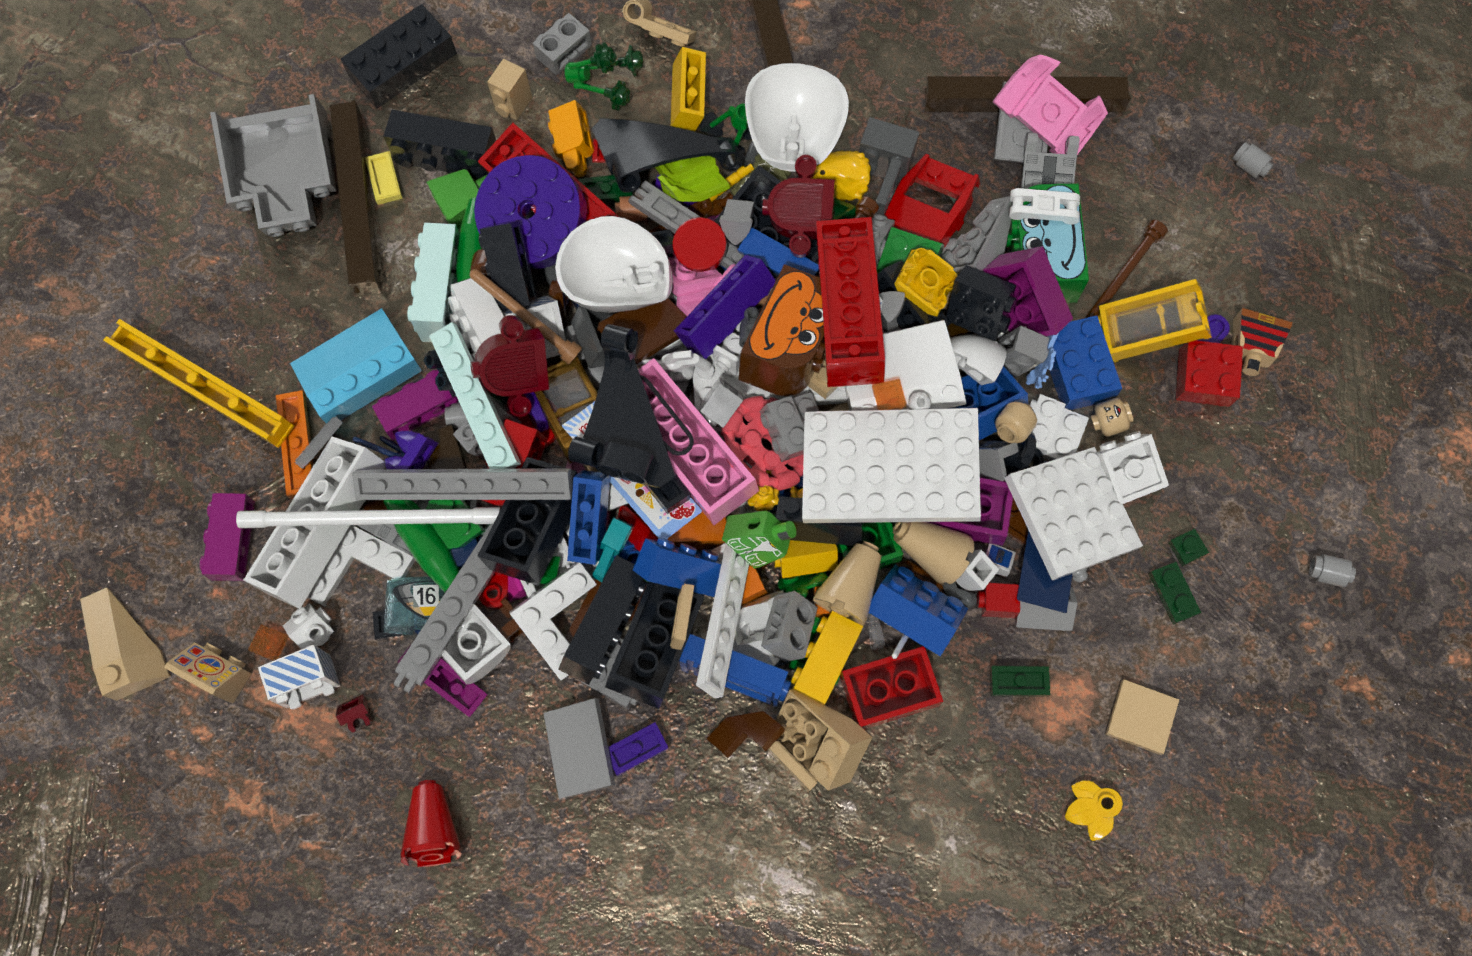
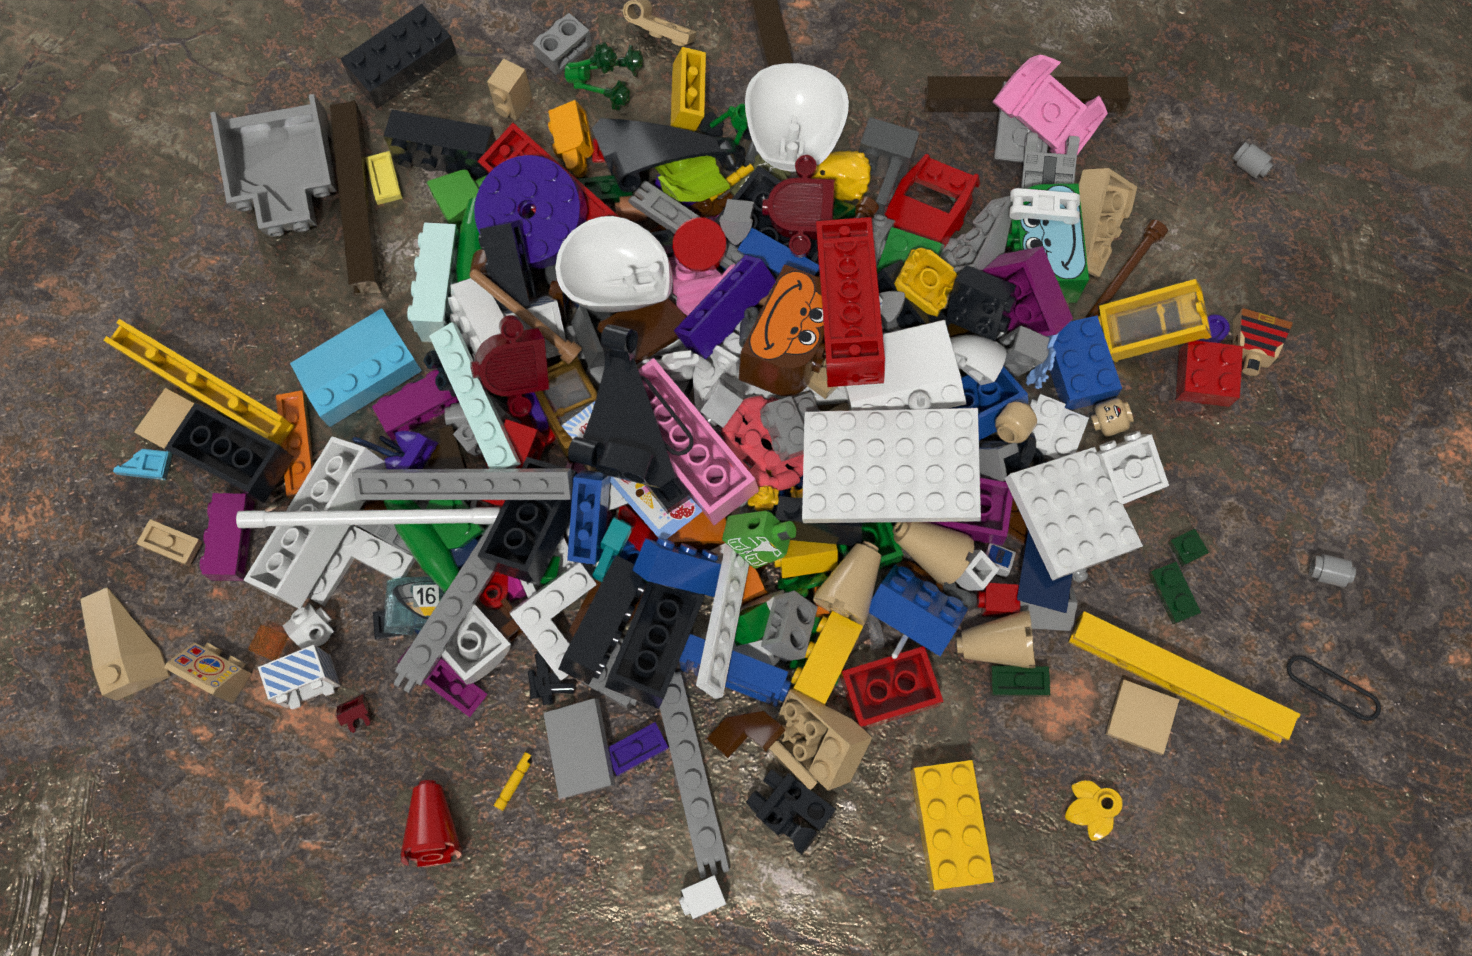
light grey tile [295,416,343,469] -> none
tan tile [670,584,694,650] -> none
clear orange tile [872,379,907,410] -> none
none -> medium azure tile [113,449,172,480]
none -> tan tile [134,388,194,451]
none -> tan plate [136,519,202,567]
none -> black brick [164,403,294,503]
none -> yellow wheel [493,752,531,811]
none -> black piece [527,653,575,706]
none -> light grey hinge [660,671,729,879]
none -> white brick [679,875,727,919]
none -> green brick [734,602,770,646]
none -> black hips [746,768,836,857]
none -> yellow brick [910,760,994,891]
none -> tan cone [956,611,1036,668]
none -> yellow tile [1068,611,1301,743]
none -> tan wedge [1079,168,1137,277]
none -> black piece [1287,655,1381,721]

